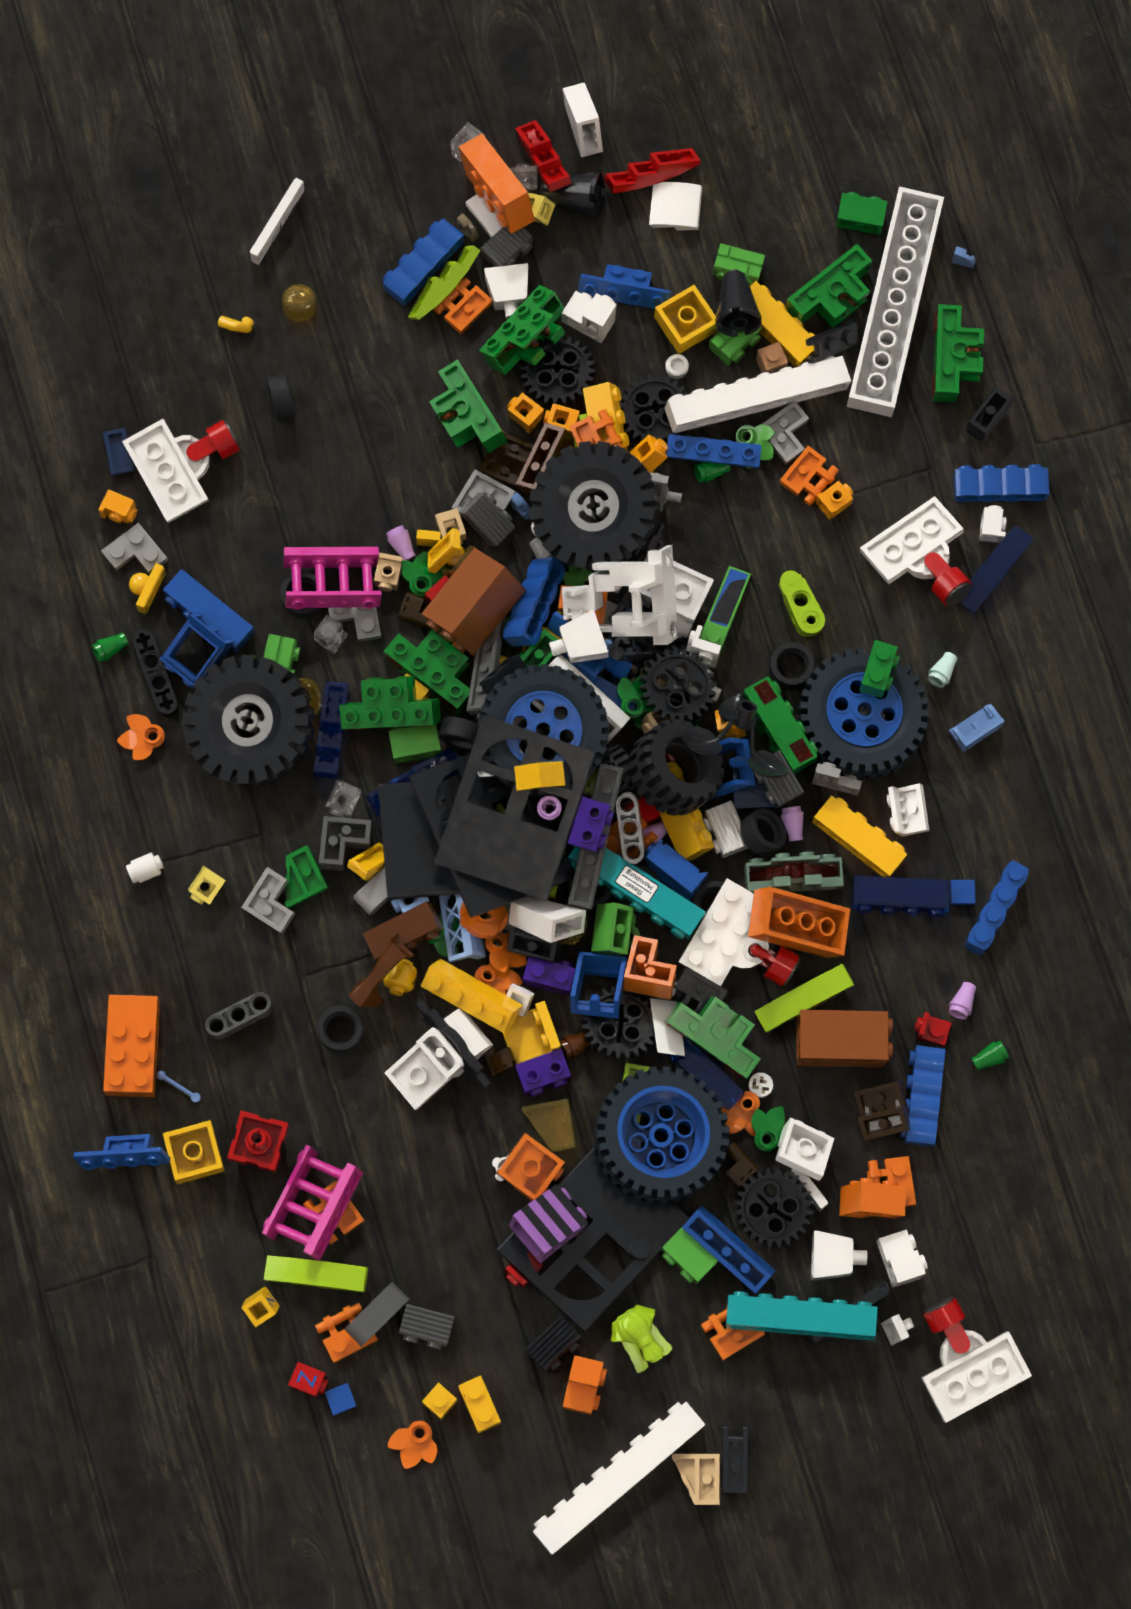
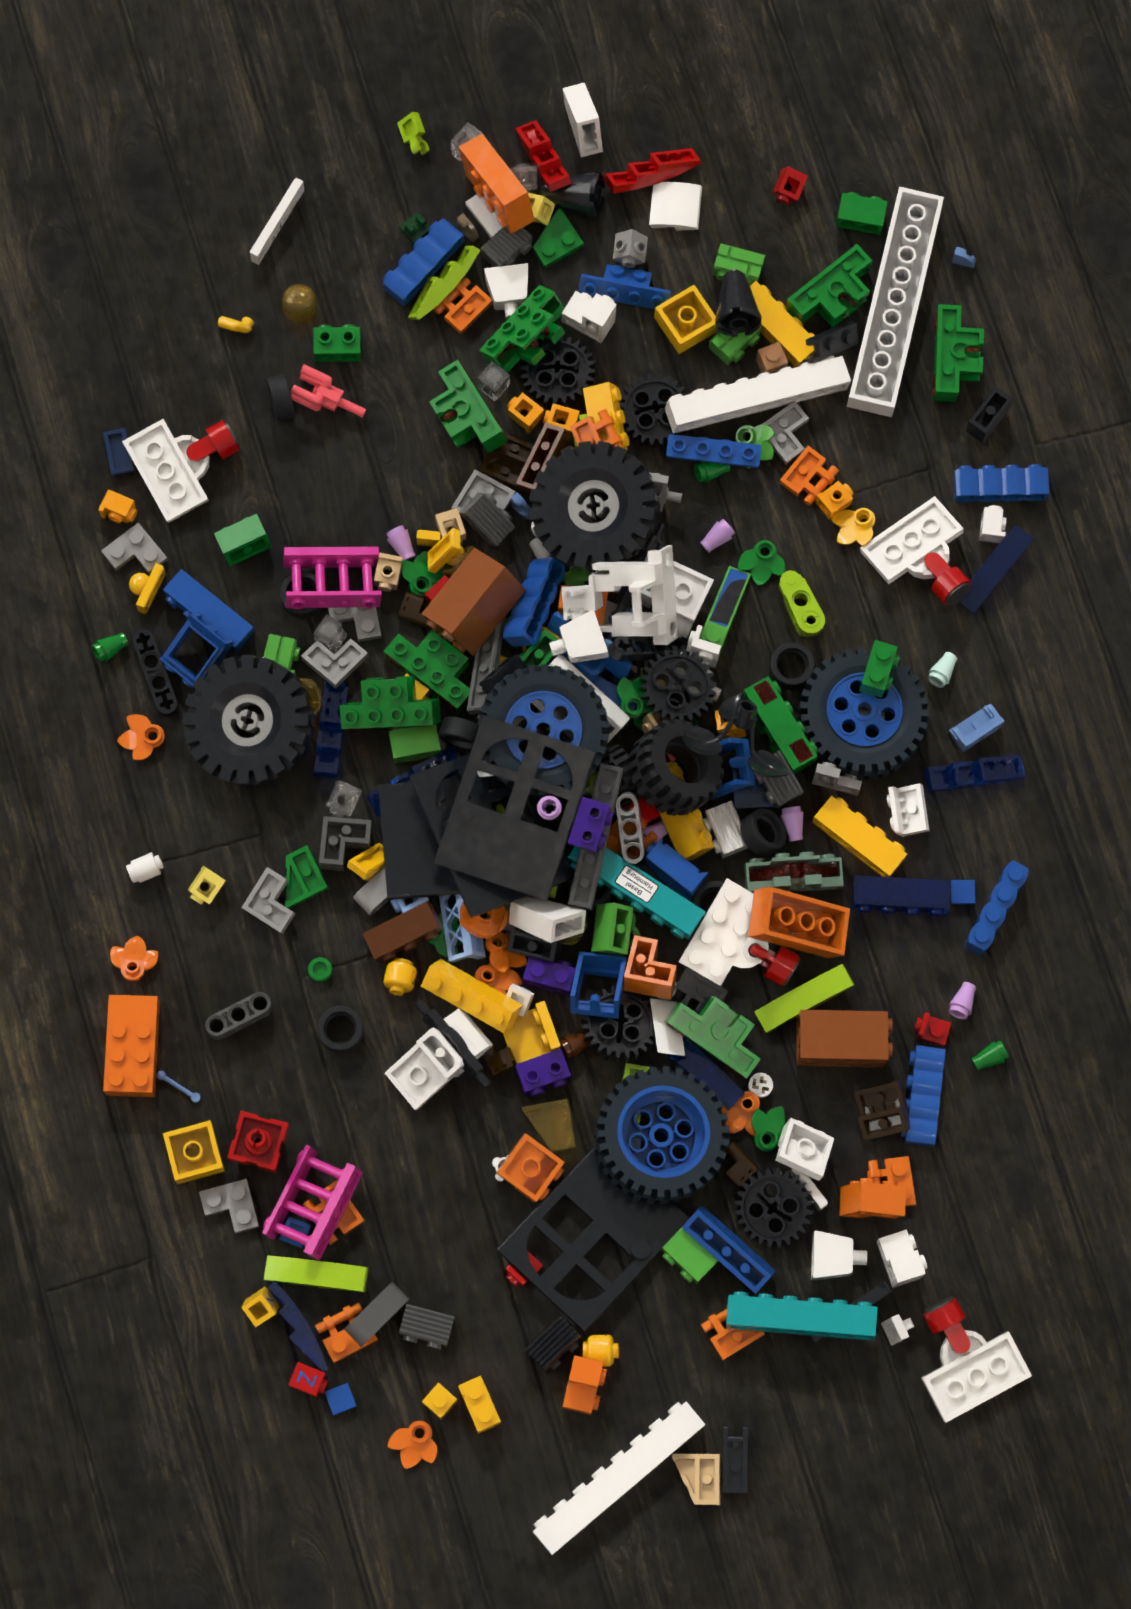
blue bracket [73,1134,171,1170] -> none
reddish brown animal [349,933,415,1007] -> none
medium lavender slope [509,1184,588,1264] -> none
yellow slope [514,761,565,791] -> none
lime piece [611,1305,672,1373] -> none
light orange brick [630,435,668,473] -> none
white tile [665,354,689,379] -> none
none -> orange plate [110,936,158,981]
none -> light grey plate [199,1179,259,1233]
none -> brick [214,514,272,566]
none -> clear blue slope [267,1281,328,1372]
none -> blue tile [279,1216,311,1249]
none -> coral plant [290,364,366,418]
none -> light grey plate [301,639,368,689]
none -> green tile [308,957,332,983]
none -> green brick [313,324,361,362]
none -> lime plate [397,112,429,155]
none -> dark green tile [399,212,430,245]
none -> clear brick [477,361,510,401]
none -> green wing [533,208,584,269]
none -> yellow head [583,1335,619,1367]
none -> light grey brick [613,229,648,268]
none -> lavender cone [700,519,735,553]
none -> green plate [738,540,785,586]
none -> red brick [772,166,808,205]
none -> yellow plate [831,508,875,546]
none -> clear blue slope [924,754,1026,792]

